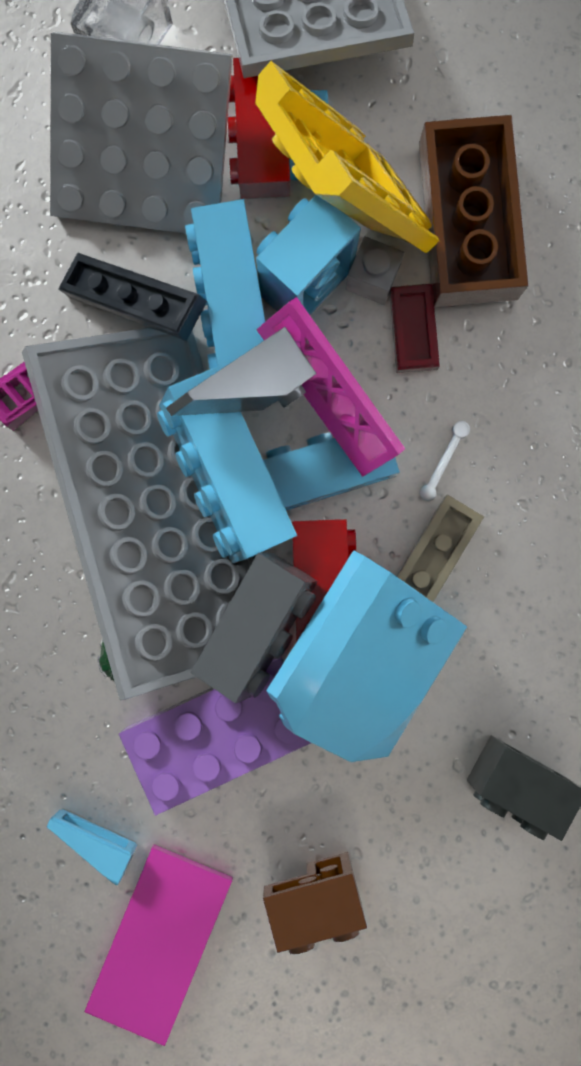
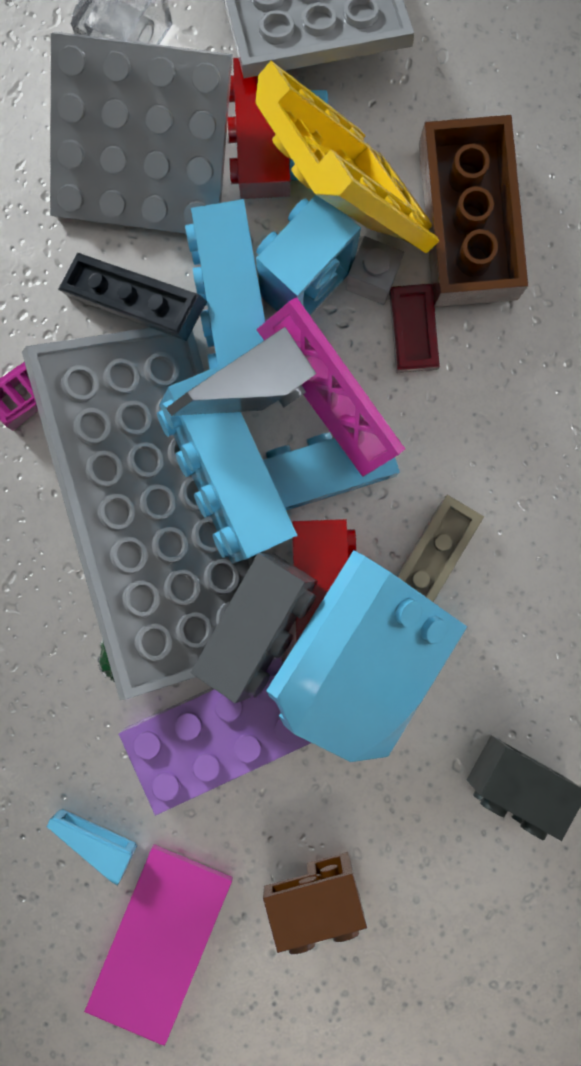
white hinge [420,421,470,501] -> none

